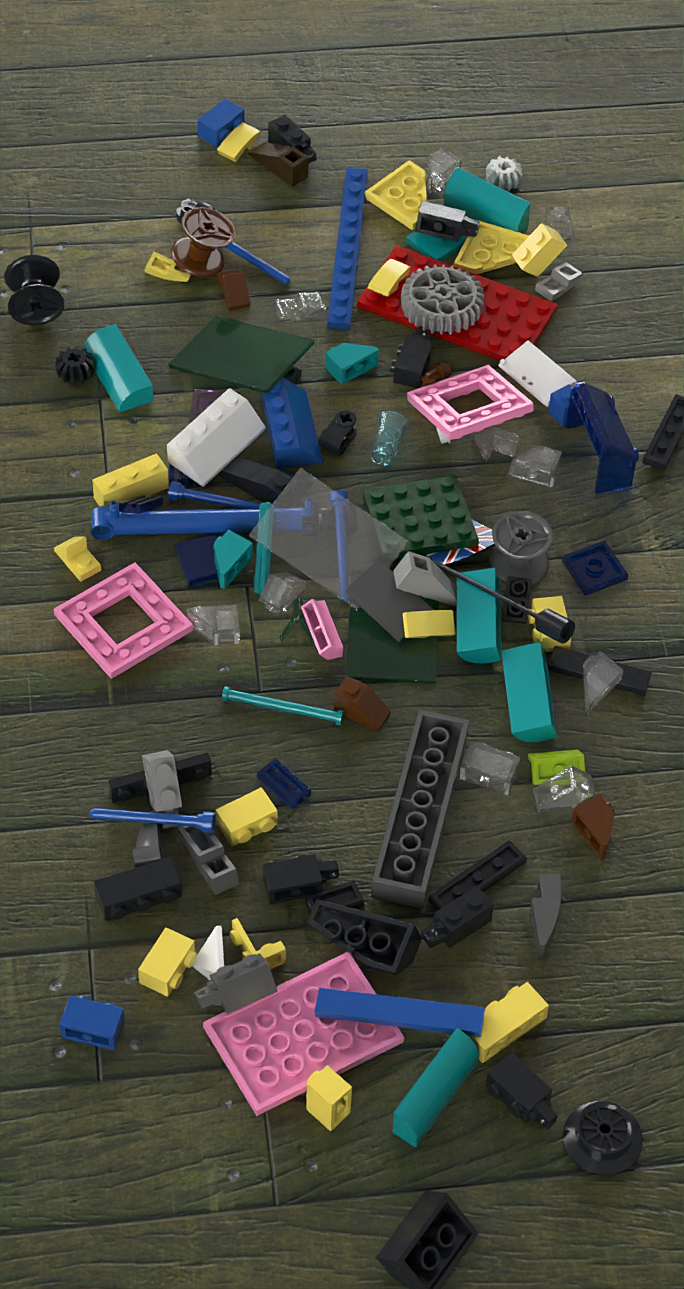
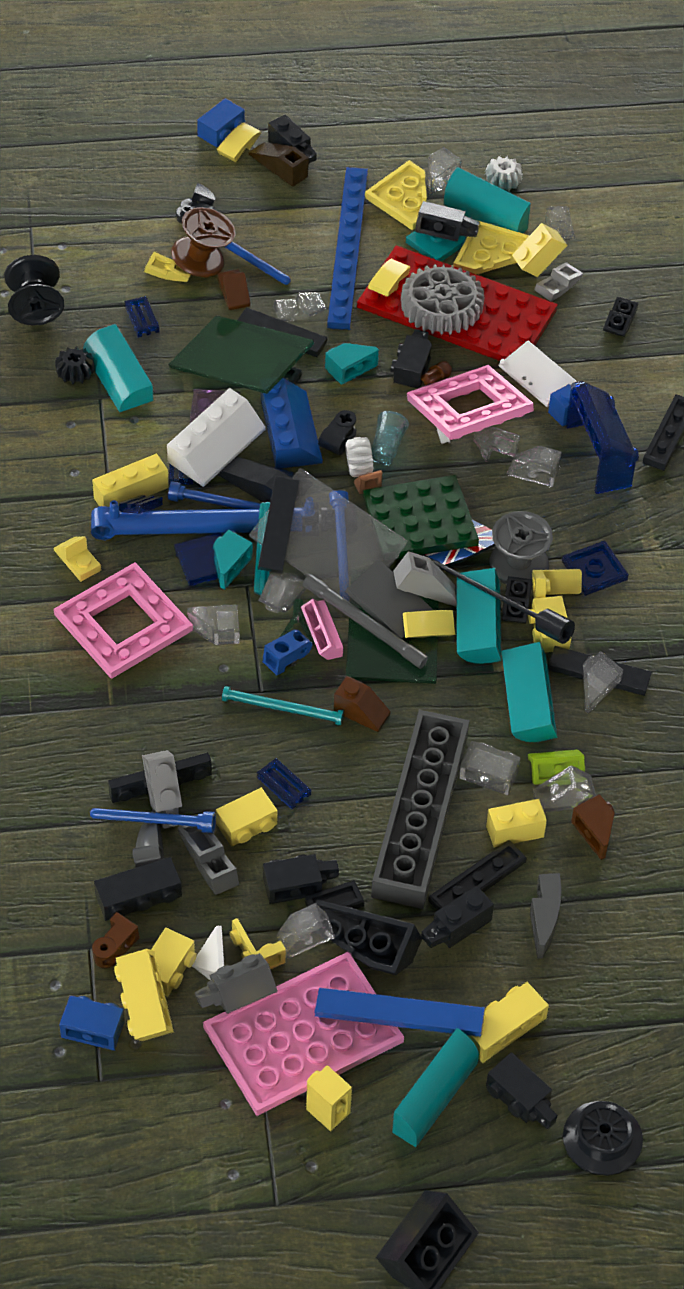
none -> reddish brown leg [92,912,139,968]
none -> light yellow brick [114,949,174,1041]
none -> clear blue tile [125,296,160,338]
none -> tile [192,183,215,206]
none -> black tile [236,307,327,357]
none -> black tile [258,476,300,574]
none -> blue leg [262,630,313,675]
none -> clear slope [277,903,335,959]
none -> dark grey piece [302,574,429,669]
none -> white gear [346,437,374,477]
none -> nougat slope [354,470,382,494]
none -> light yellow brick [486,799,547,848]
none -> light yellow bracket [532,569,582,599]
none -> black slope [603,296,638,337]

